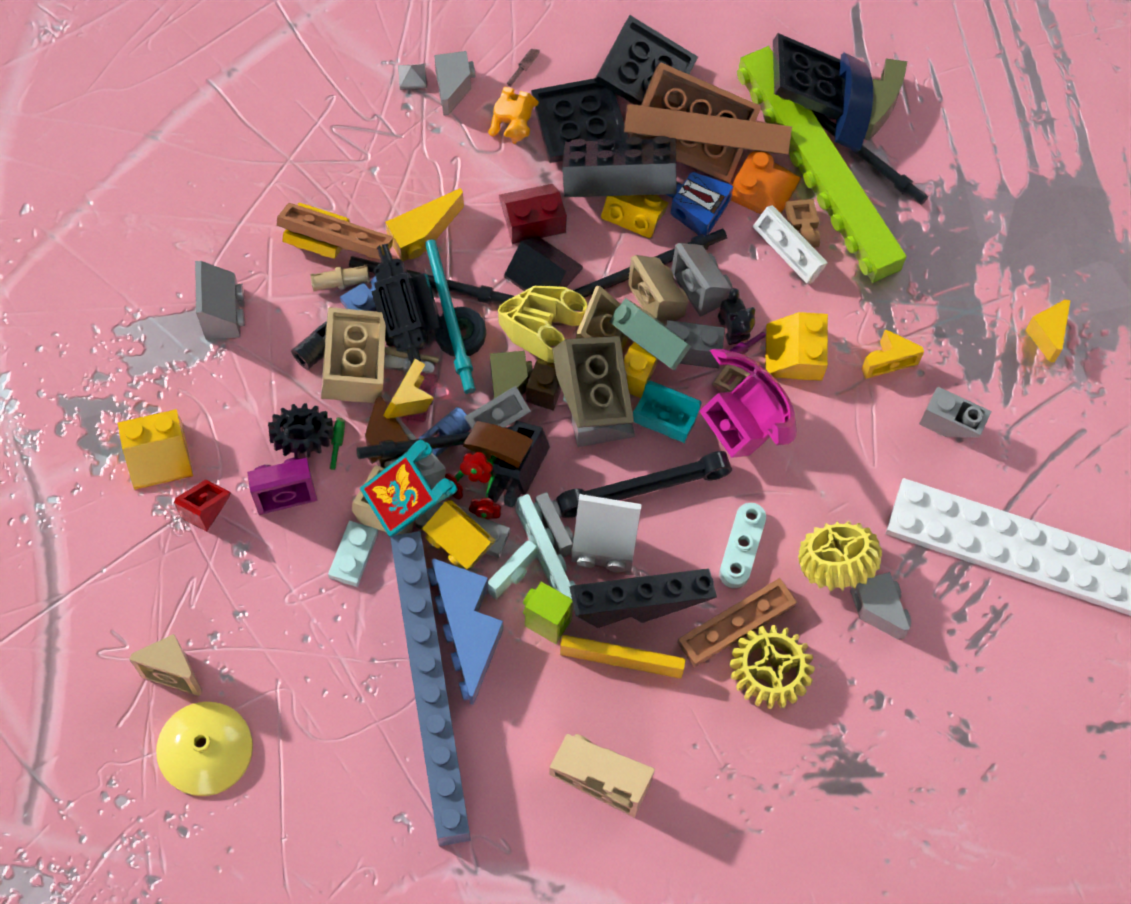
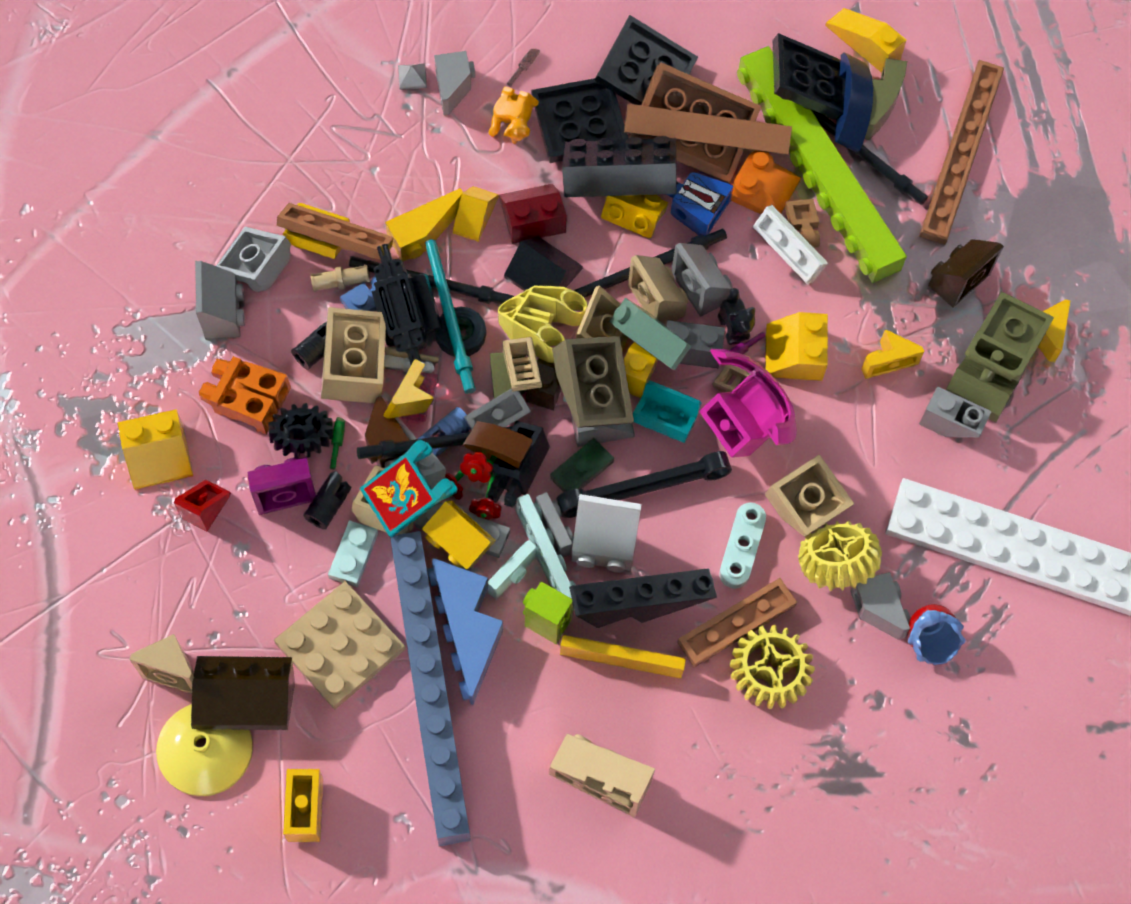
none -> dark brown slope [191,656,295,730]
none -> orange hips [199,356,291,435]
none -> light grey slope [216,227,291,292]
none -> tan plate [274,581,406,710]
none -> yellow brick [283,769,323,842]
none -> black hinge [303,471,352,529]
none -> yellow slope [453,186,499,242]
none -> tan slope [503,337,542,392]
none -> clear green plate [550,438,614,492]
none -> tan slope [765,454,854,537]
none -> yellow slope [825,8,907,73]
none -> medium blue hair [907,604,966,665]
none -> nougat tile [919,60,1005,245]
none -> dark brown slope [928,239,1004,308]
none -> olive piece [946,291,1054,423]

